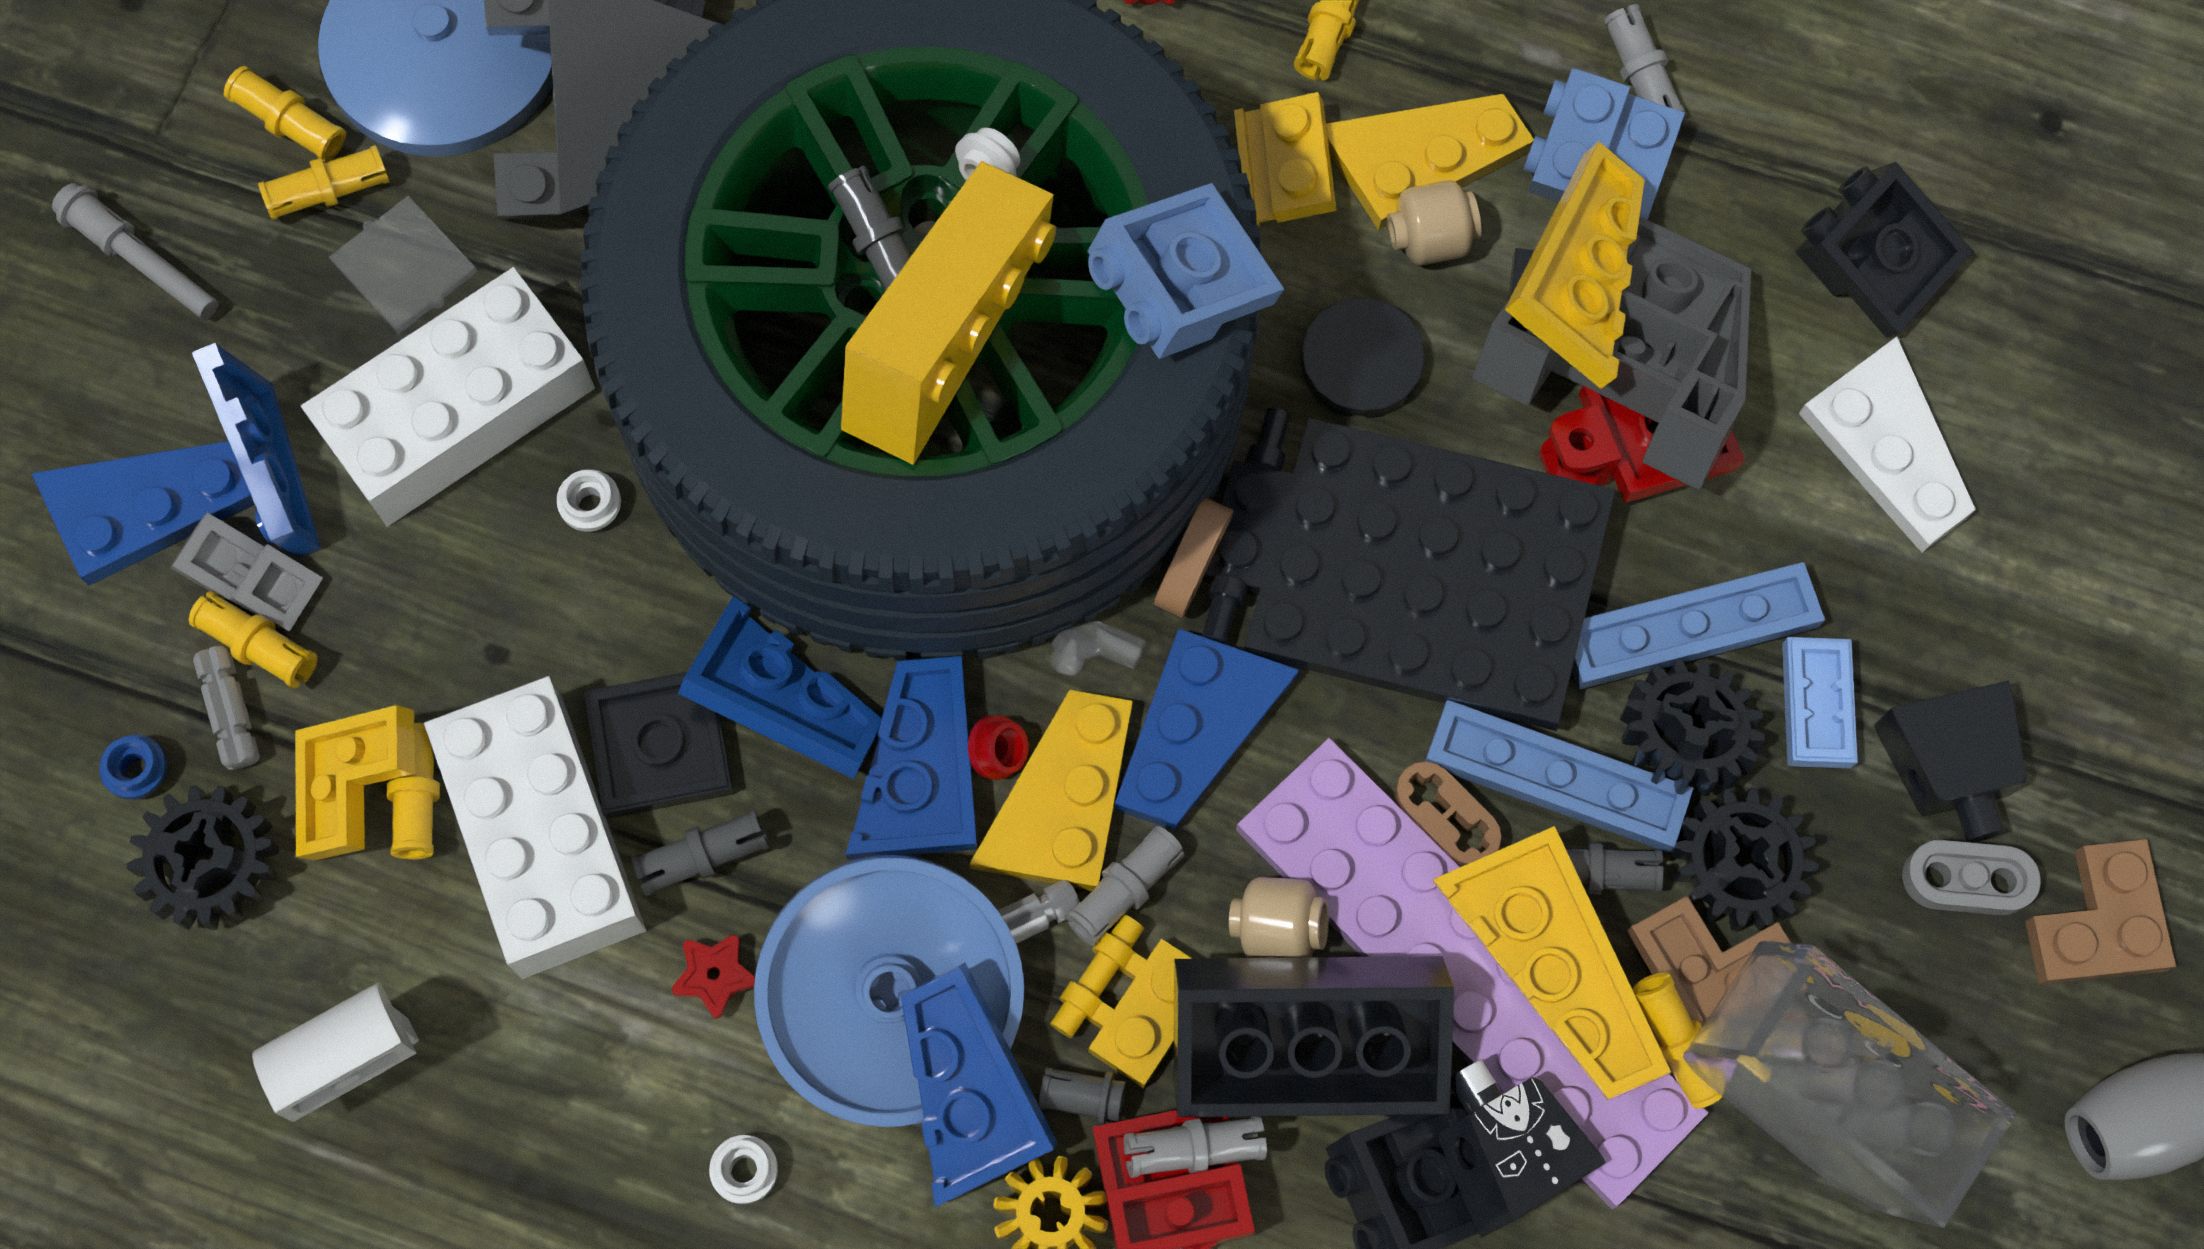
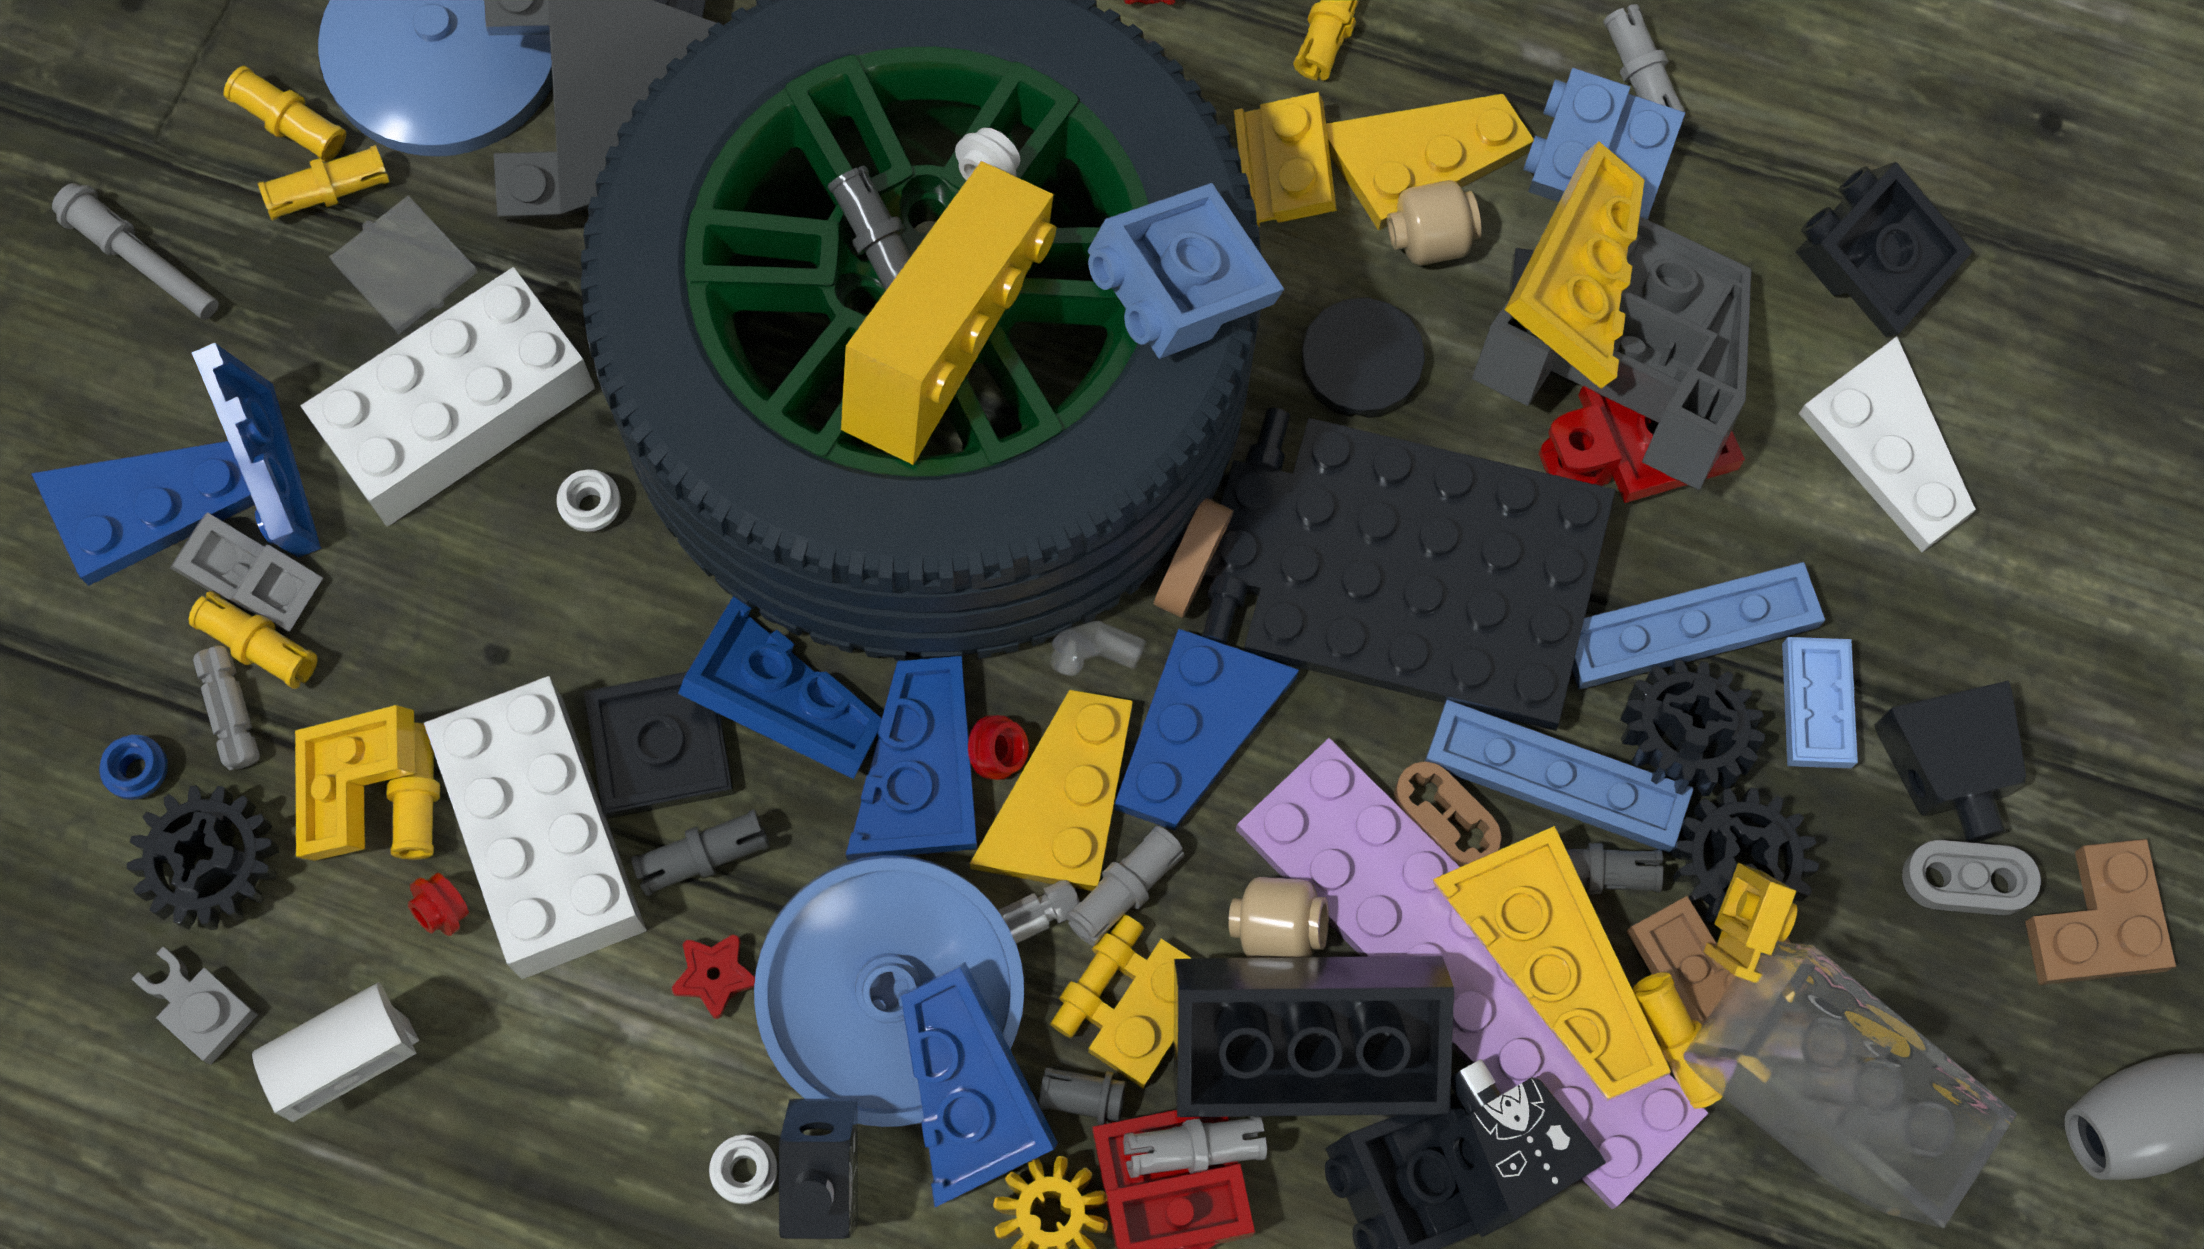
none -> light grey plate [132,946,258,1065]
none -> red plate [407,873,469,936]
none -> black torso [779,1099,858,1239]
none -> yellow plate [1703,863,1797,985]

